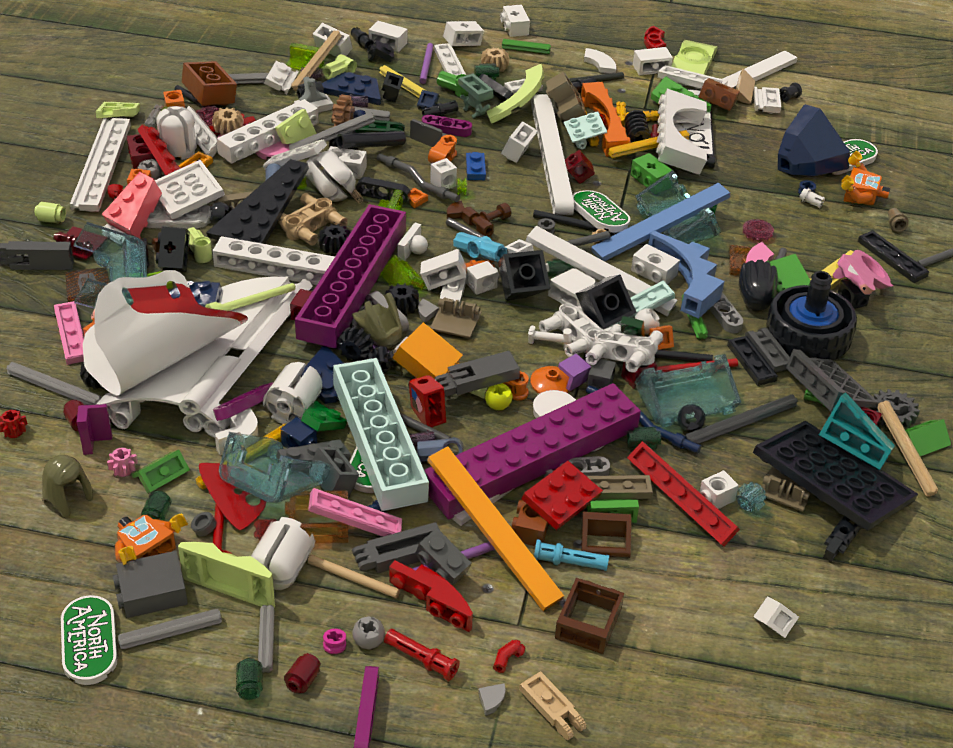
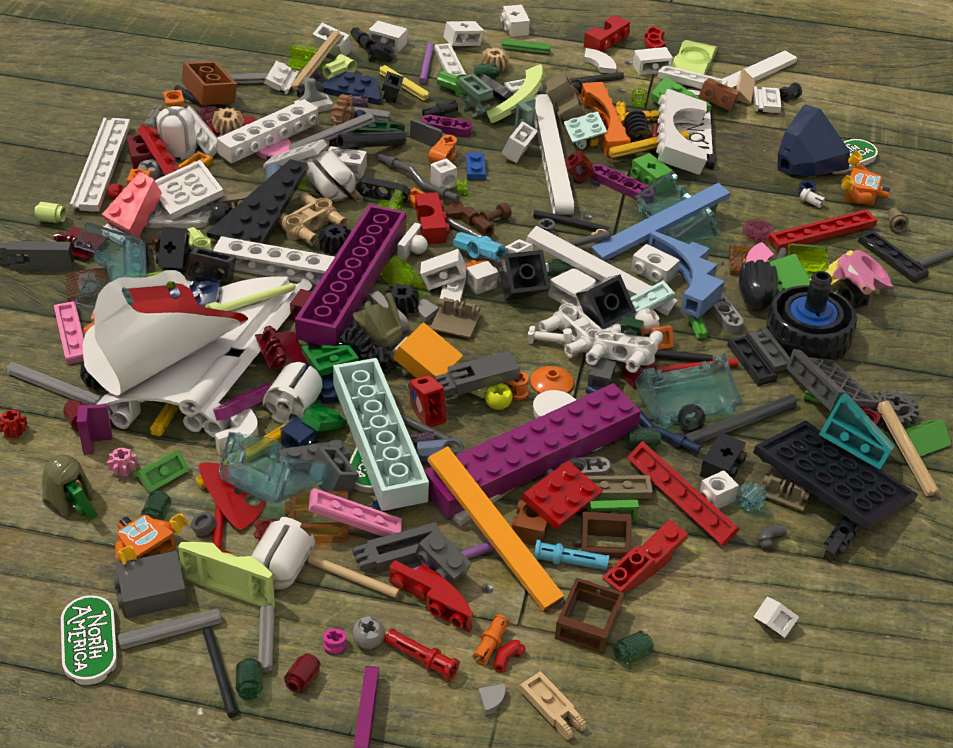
yellowish green wing [96,102,140,118] -> none
yellowish green wing [275,109,317,144] -> none
dark blue tile [417,90,440,109] -> none
medium lavender panel [558,354,591,391] -> none
tile [573,190,630,233] -> none
none -> green wing [63,481,98,521]
none -> yellow axle [150,403,179,437]
none -> black brick [188,247,236,286]
none -> black bar [203,628,238,718]
none -> dark red hinge [255,326,308,370]
none -> green wing [301,345,359,377]
none -> red arch [415,192,450,244]
none -> orange pin [472,614,510,665]
none -> sand green panel [515,97,536,130]
none -> red arch [584,15,630,52]
none -> magenta beam [591,164,653,203]
none -> red slope [602,519,688,593]
none -> clear green brick [613,631,654,665]
none -> clear neon green bush [631,88,647,106]
none -> black brick [700,432,747,480]
none -> dark grey arm [757,524,786,548]
none -> red plate [768,209,878,251]
none -> clear neon green panel [788,243,829,276]

